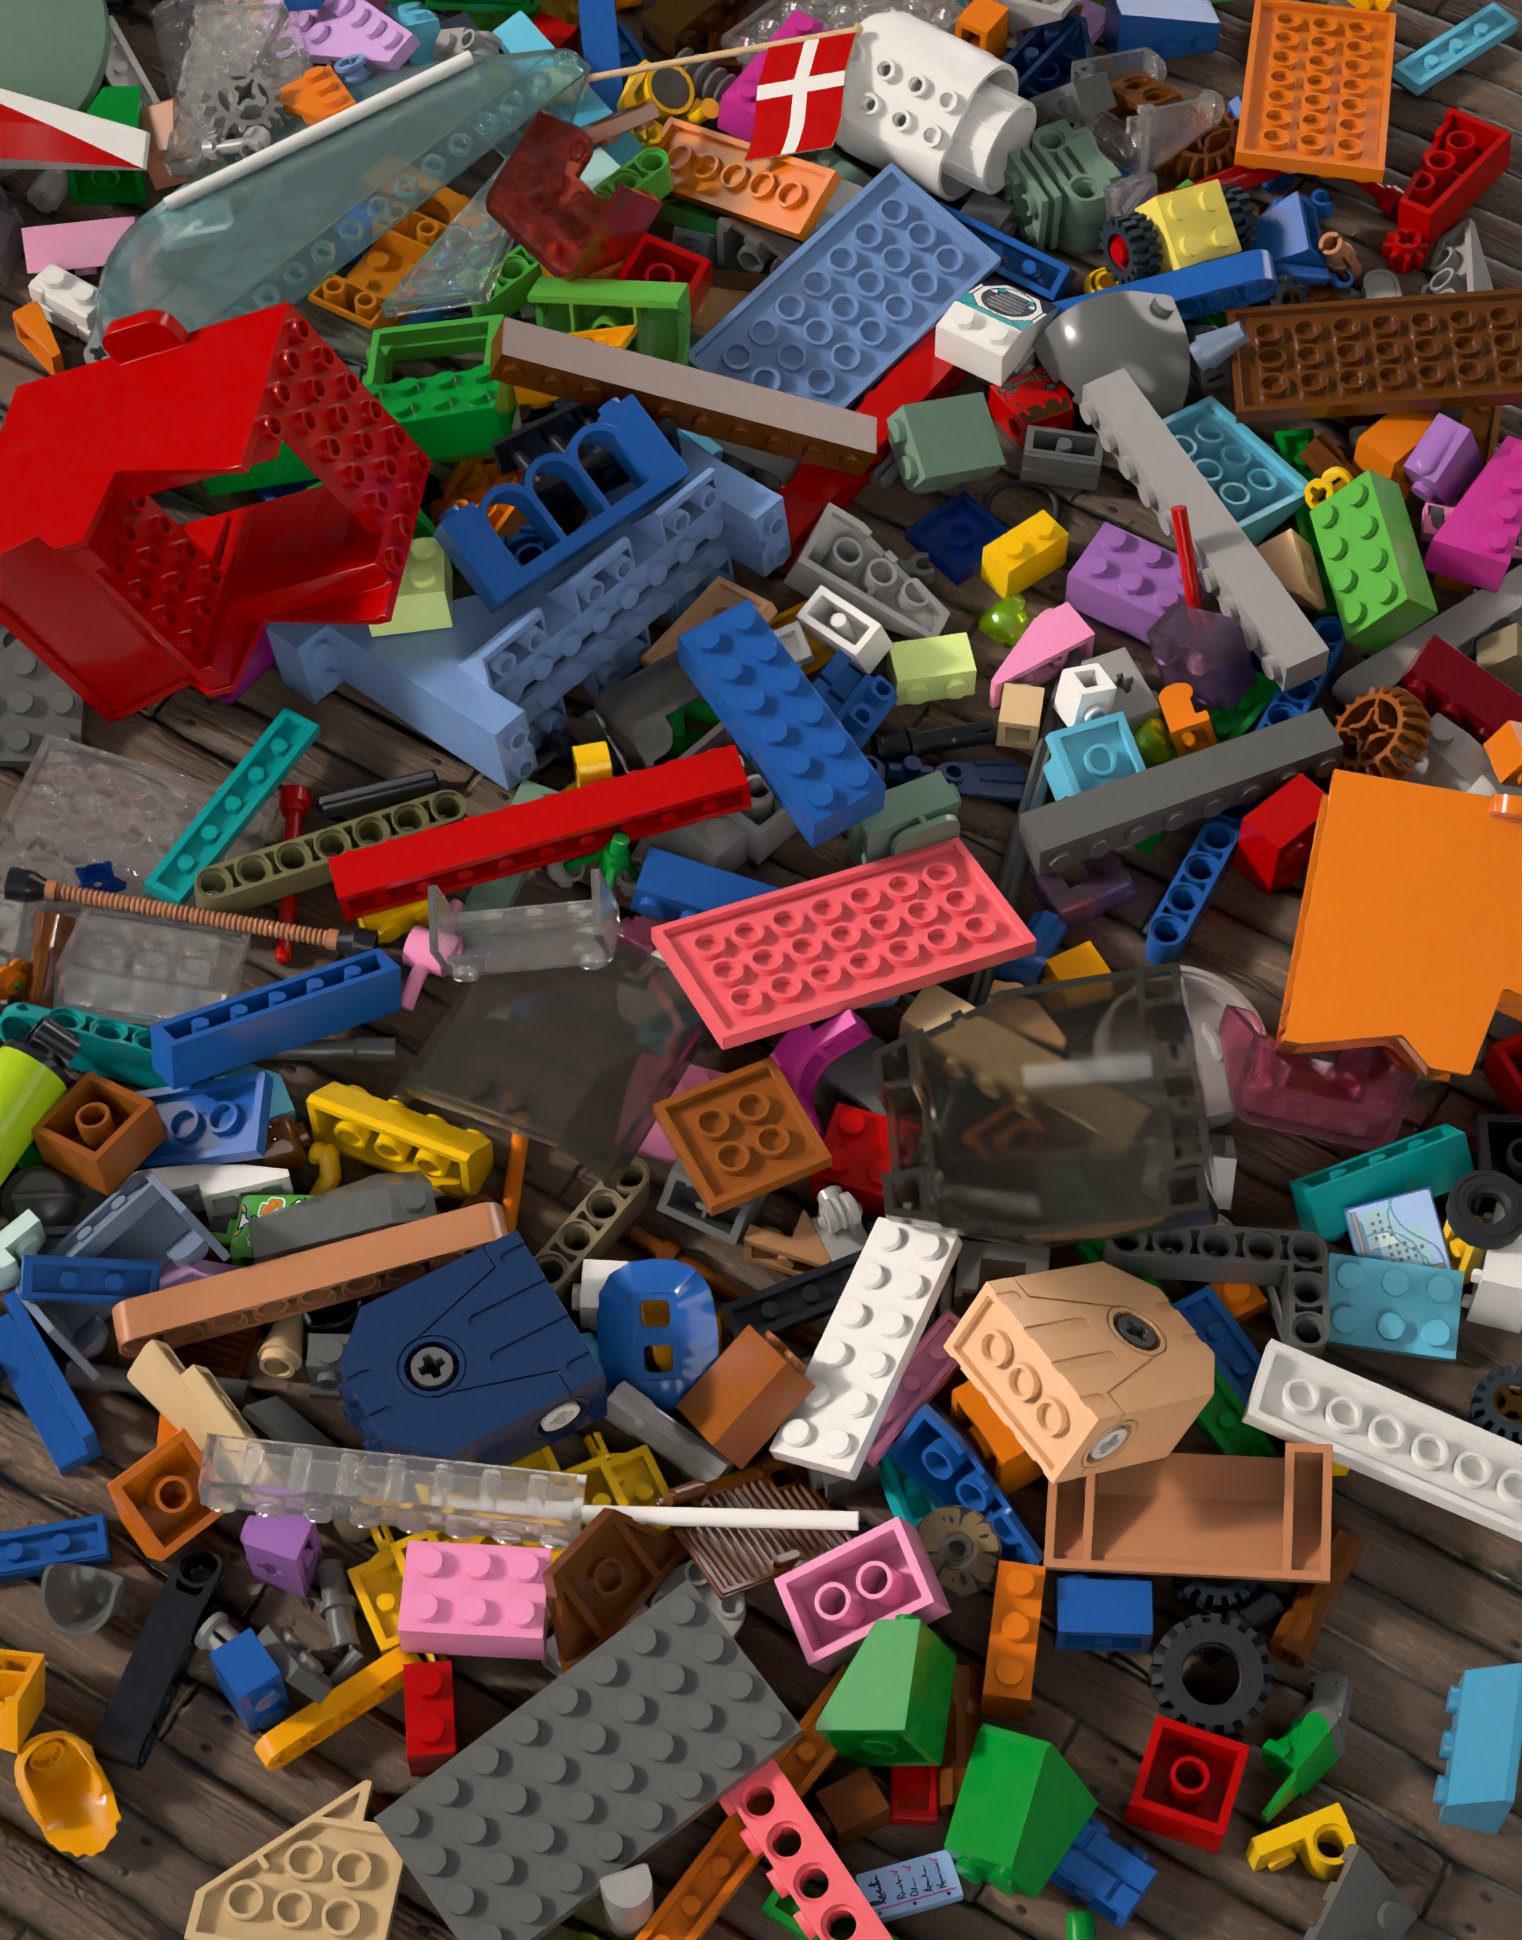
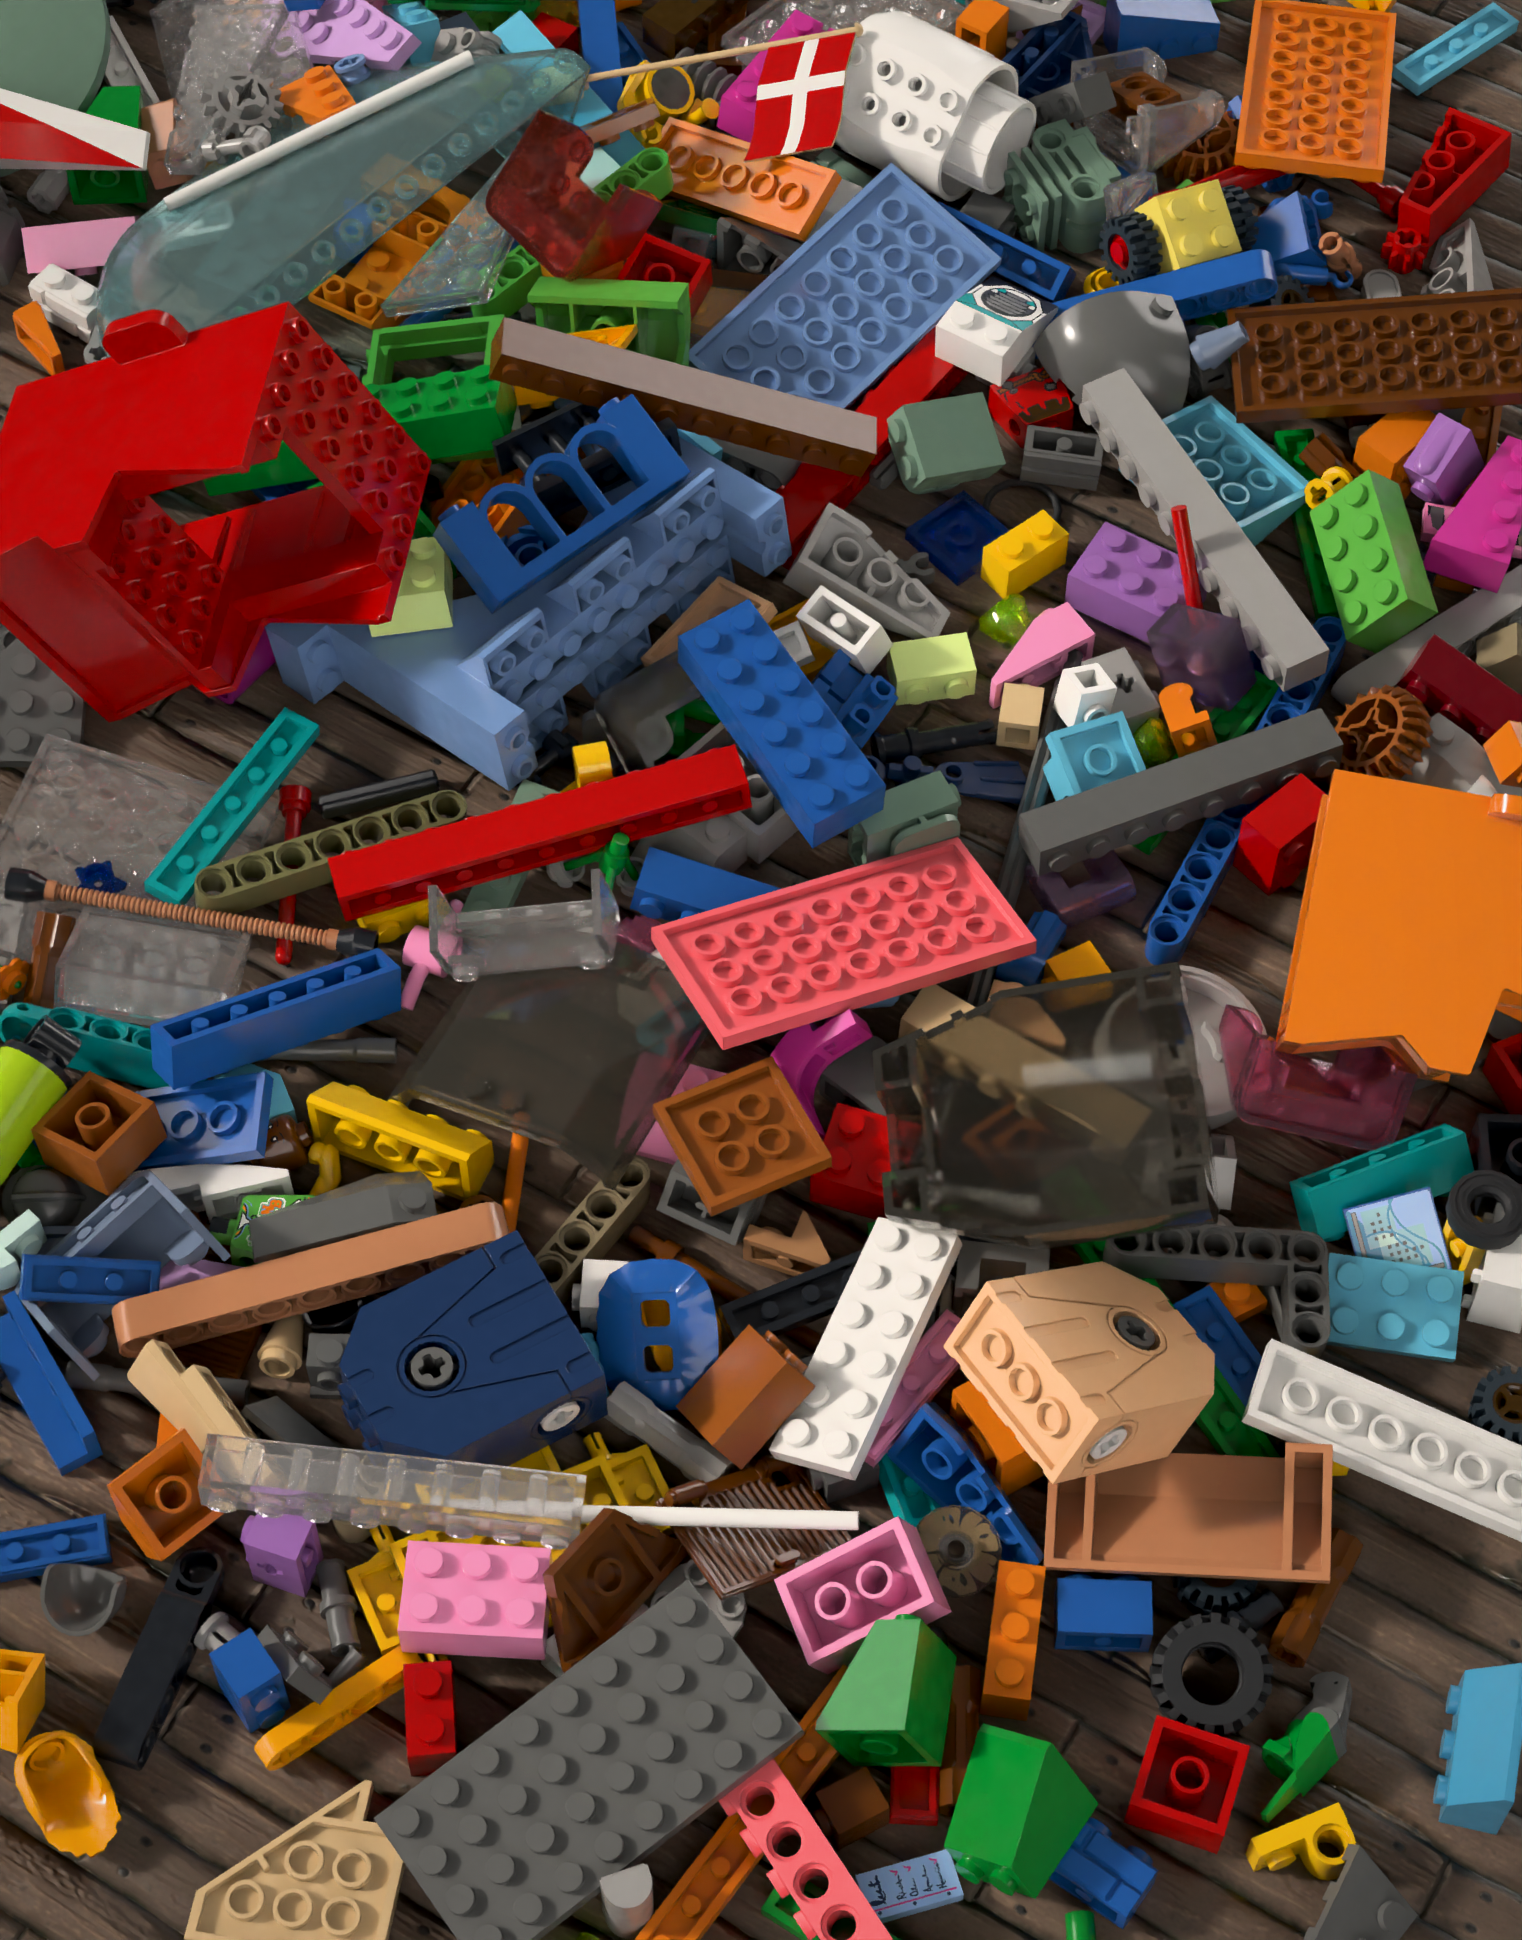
light grey brick [811,1185,868,1262] -> none
light nougat slope [1256,528,1327,611] -> none

